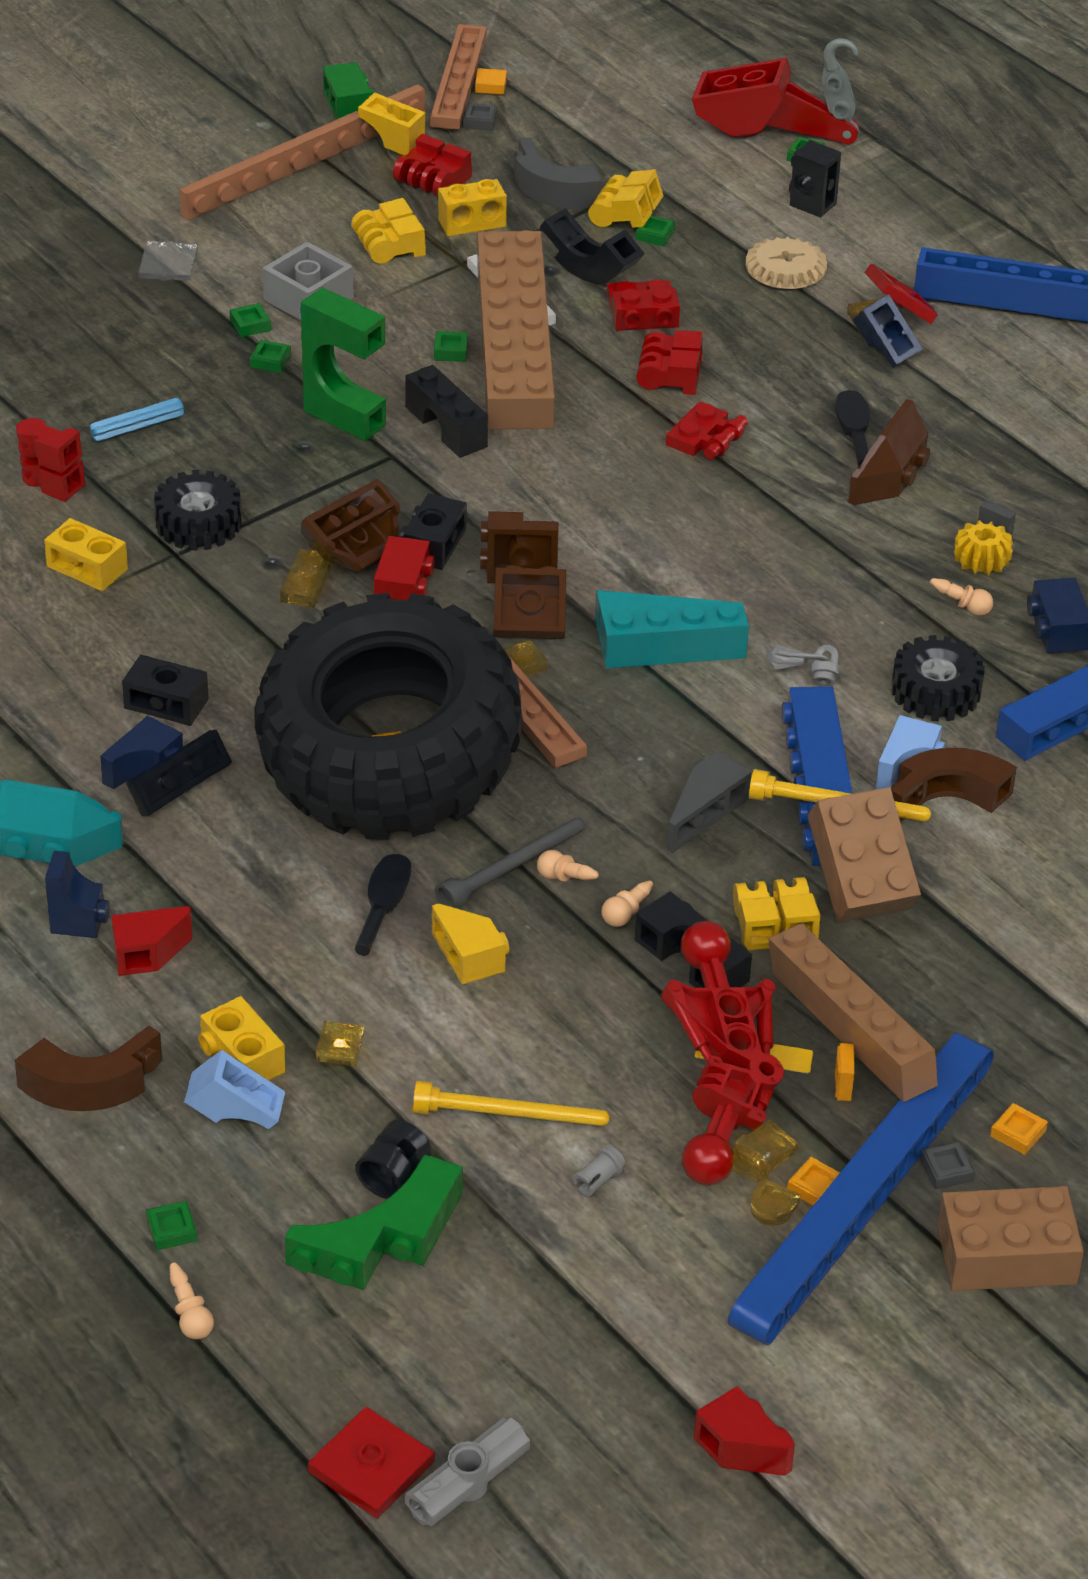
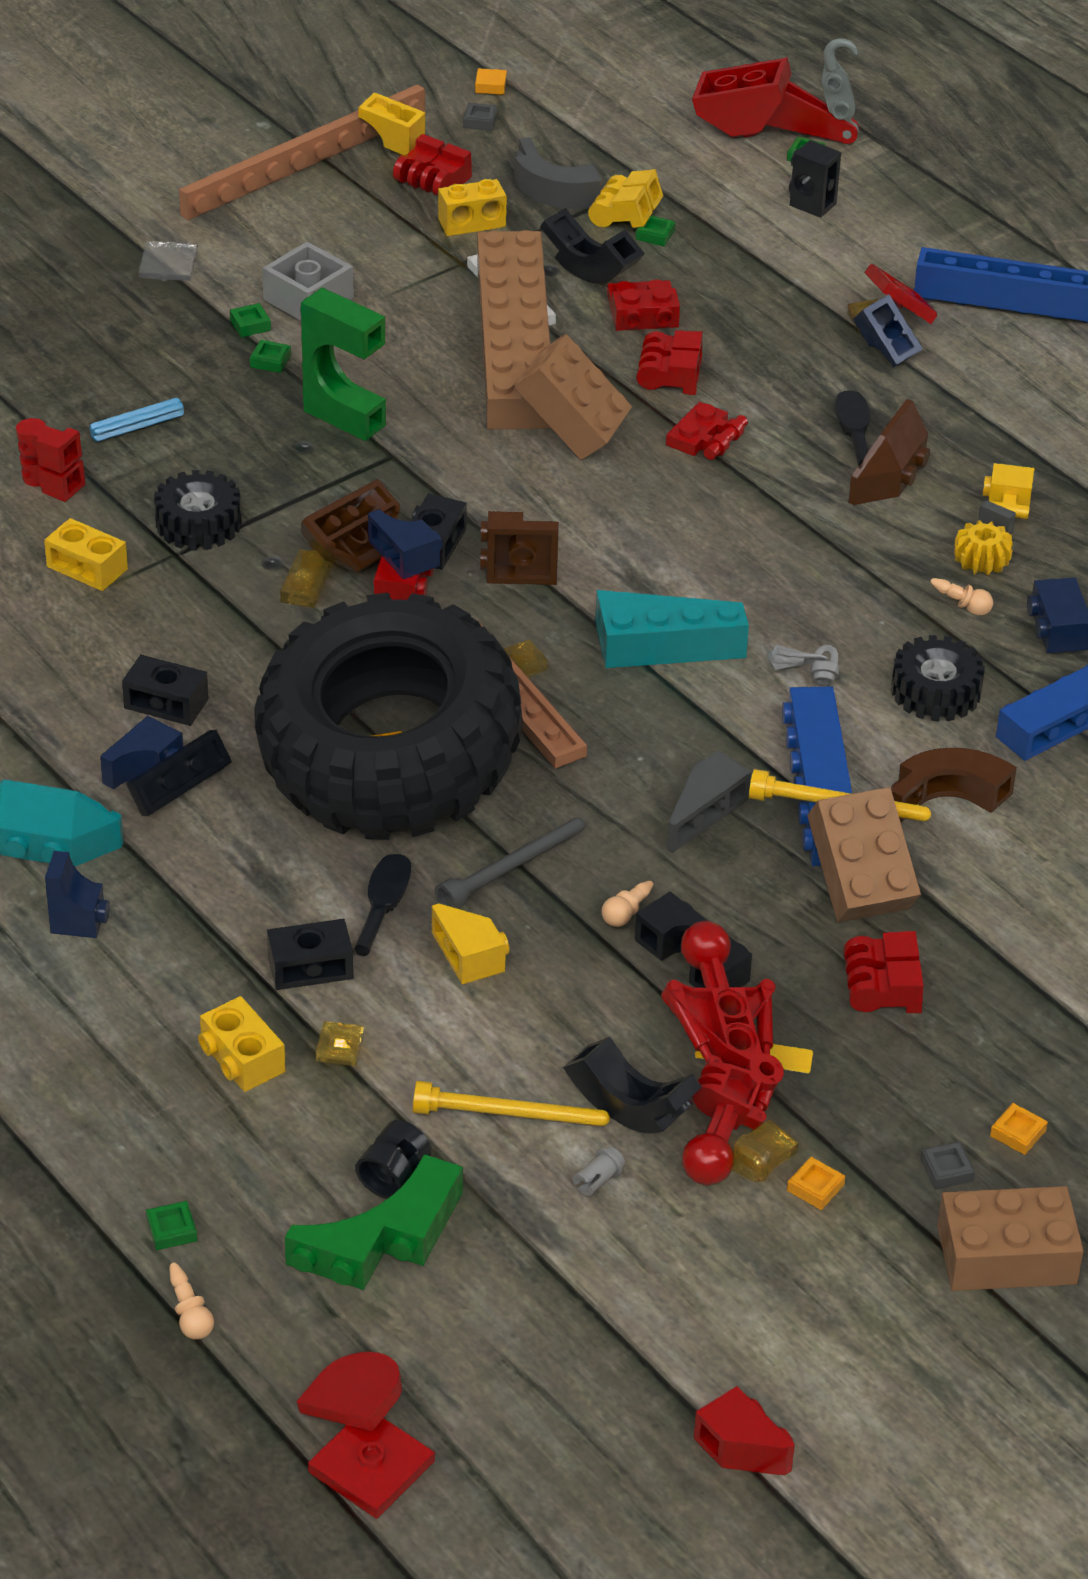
reddish brown arch [14,1026,162,1111] -> none
red slope [111,906,192,976] -> none
light blue arch [184,1050,285,1129] -> none
green brick [323,62,374,120] -> none
yellow legs [351,198,426,264] -> none
black arch [405,365,488,458] -> none
light grey piece [405,1417,530,1527] -> none
nougat plate [430,24,487,130] -> none
green tile [434,331,468,362] -> none
reddish brown plate [494,565,566,639] -> none
light nougat bar [537,850,599,882] -> none
blue beam [728,1032,994,1346] -> none
yellow legs [733,877,820,951] -> none
tan gear [745,236,827,289] -> none
clear yellow tile [751,1178,801,1226] -> none
medium nougat brick [768,923,938,1102] -> none
light orange tile [835,1043,854,1101] -> none
light blue arch [876,715,946,789] -> none
none -> black brick [267,919,354,990]
none -> red tile [296,1352,402,1431]
none -> dark blue arch [368,509,443,579]
none -> medium nougat brick [514,334,632,460]
none -> black arch [563,1037,702,1133]
none -> red legs [843,931,924,1013]
none -> yellow brick [982,463,1034,519]

